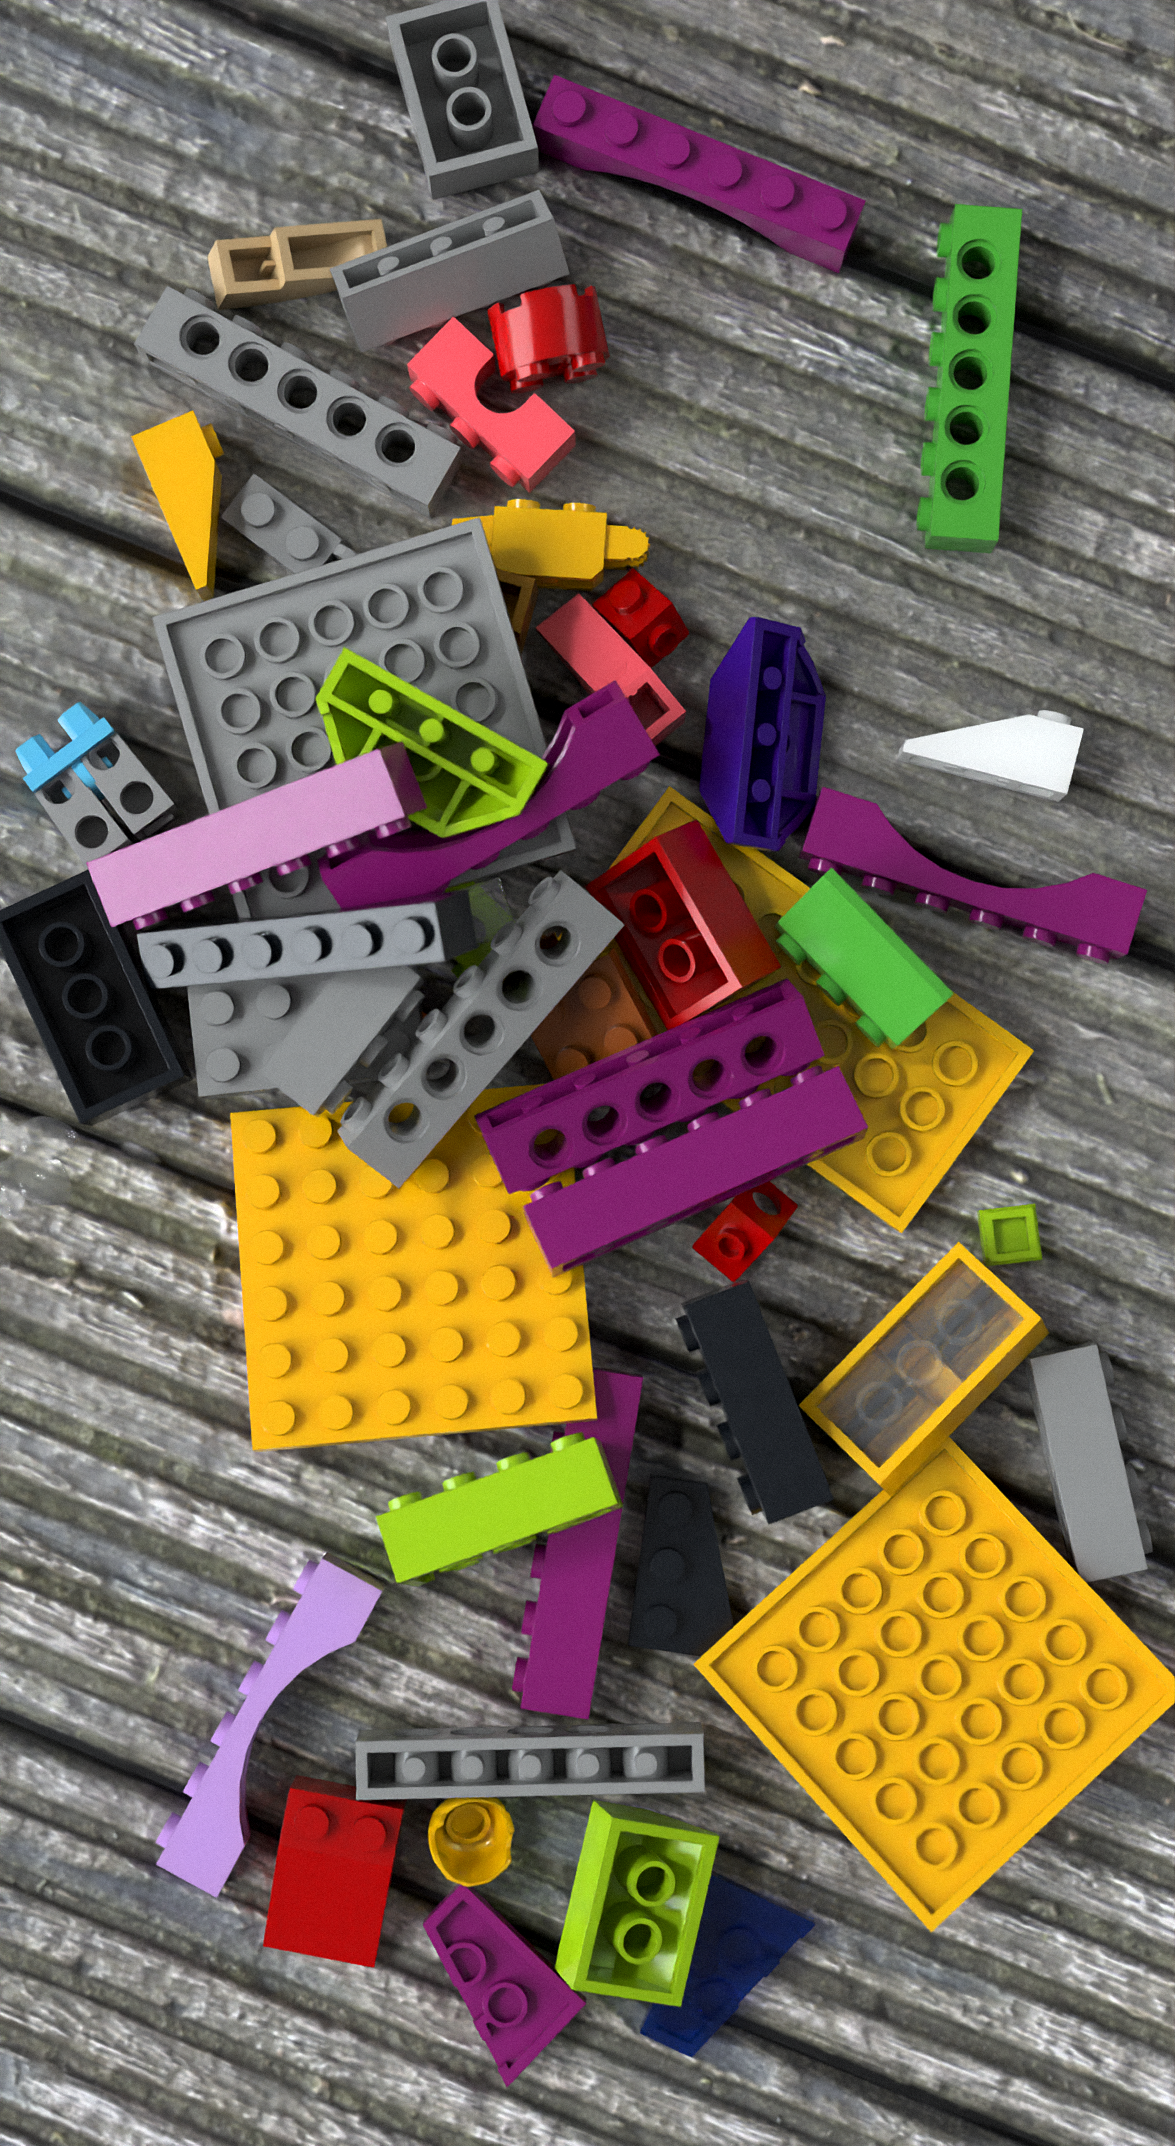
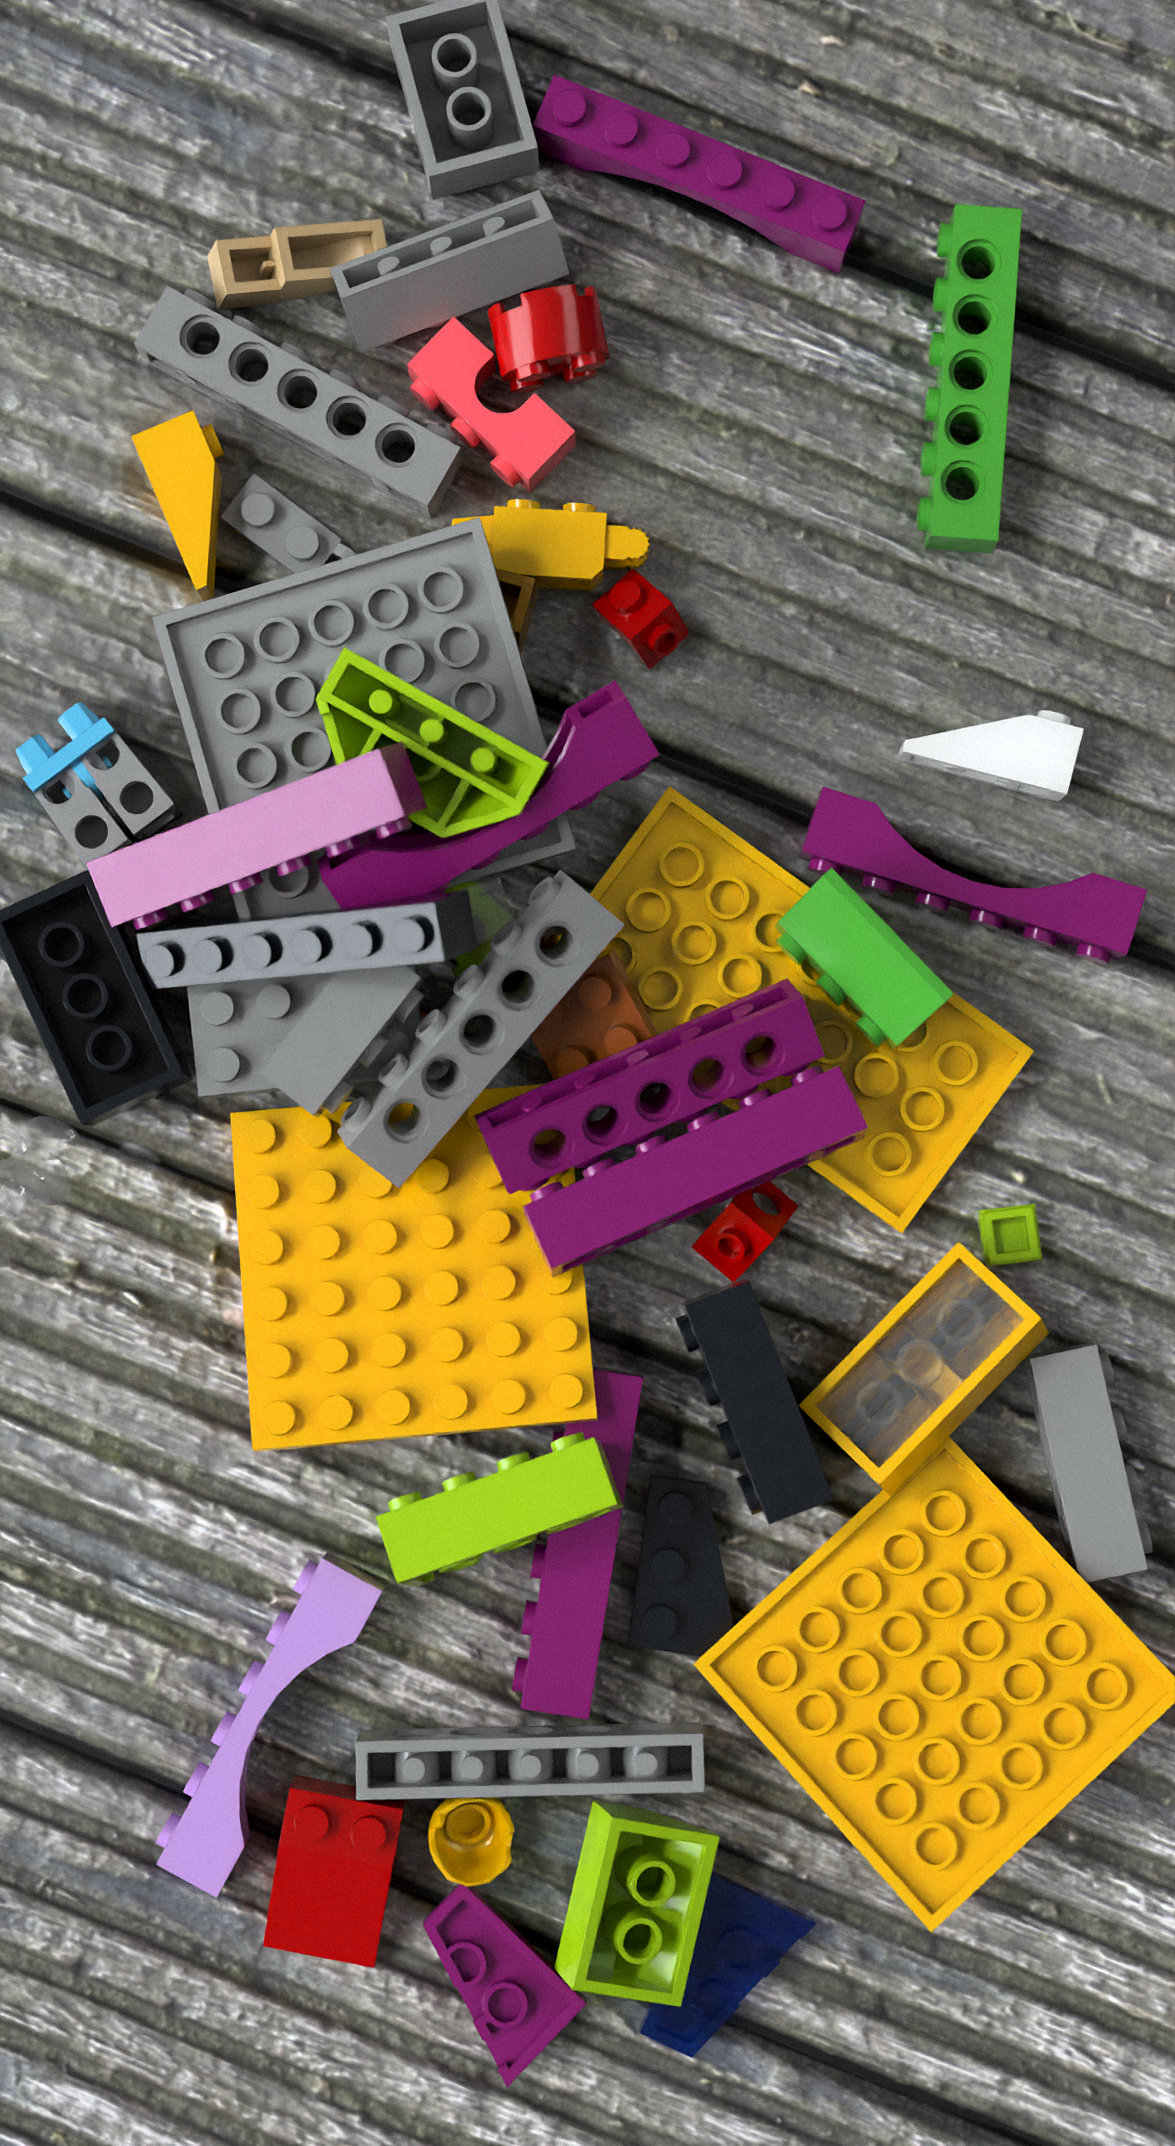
coral slope [535,593,686,746] -> none
red slope [585,819,782,1031] -> none
dark purple wedge [699,617,826,852] -> none

